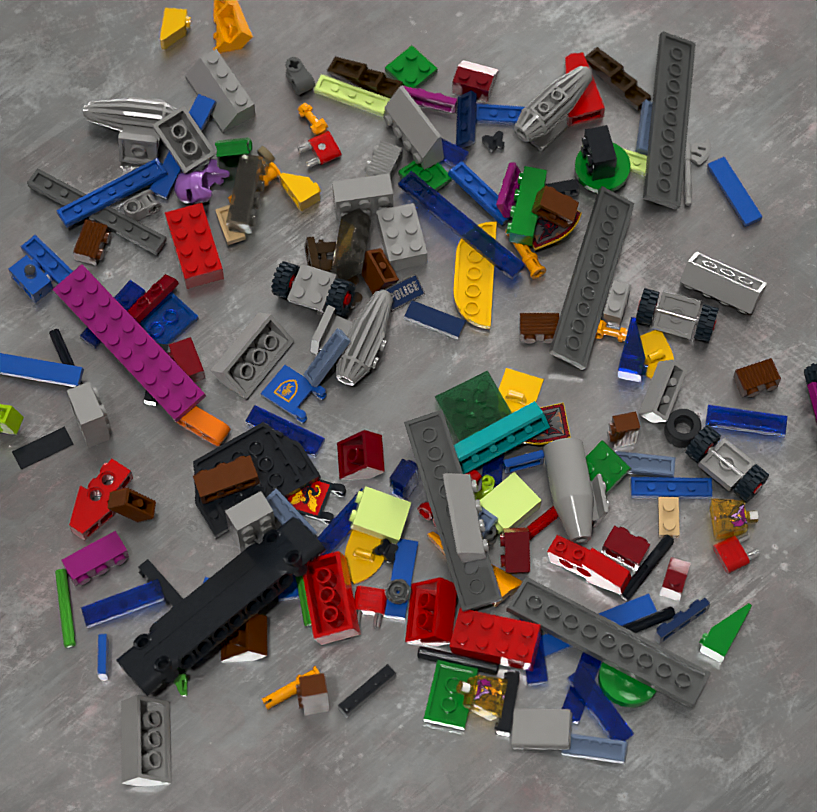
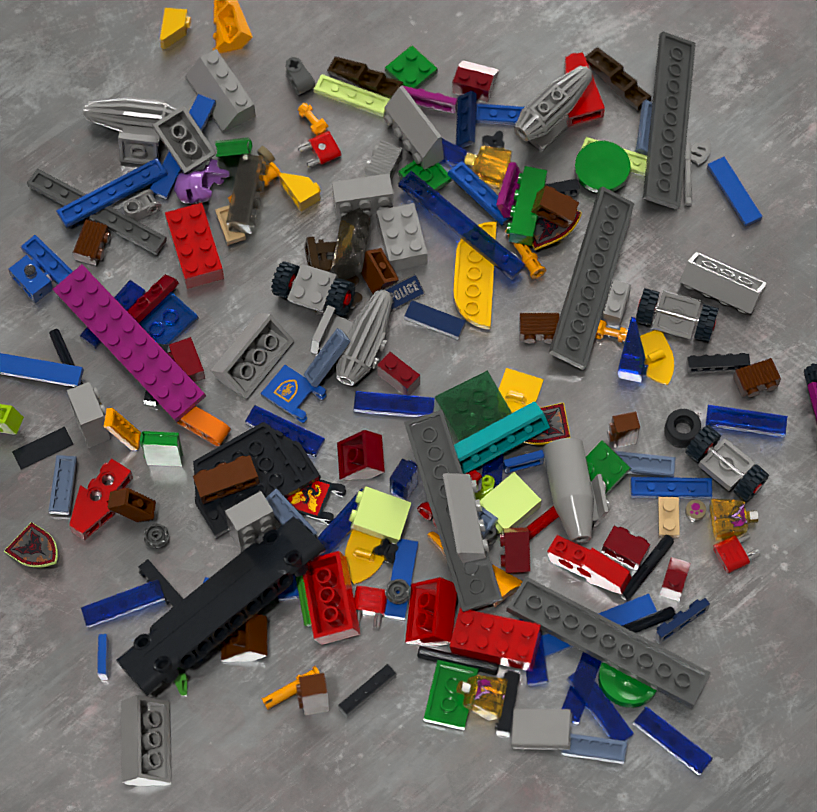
bright green axle [55,569,75,648] -> none
magenta brick [61,530,129,587] -> none
black brick [581,125,617,181] -> none
light grey brick [638,360,687,423] -> none
green slope [699,603,752,663] -> none
none -> shield [4,522,58,567]
none -> sand blue plate [49,455,77,515]
none -> light orange plate [104,408,141,451]
none -> piece [140,431,183,467]
none -> dark grey plate [144,523,169,548]
none -> clear blue tile [354,391,435,417]
none -> dark red brick [377,352,420,398]
none -> clear yellow torso [464,146,512,190]
none -> clear blue tile [633,706,713,776]
none -> dark tan tile [685,500,706,521]
none -> black piece [686,353,750,373]

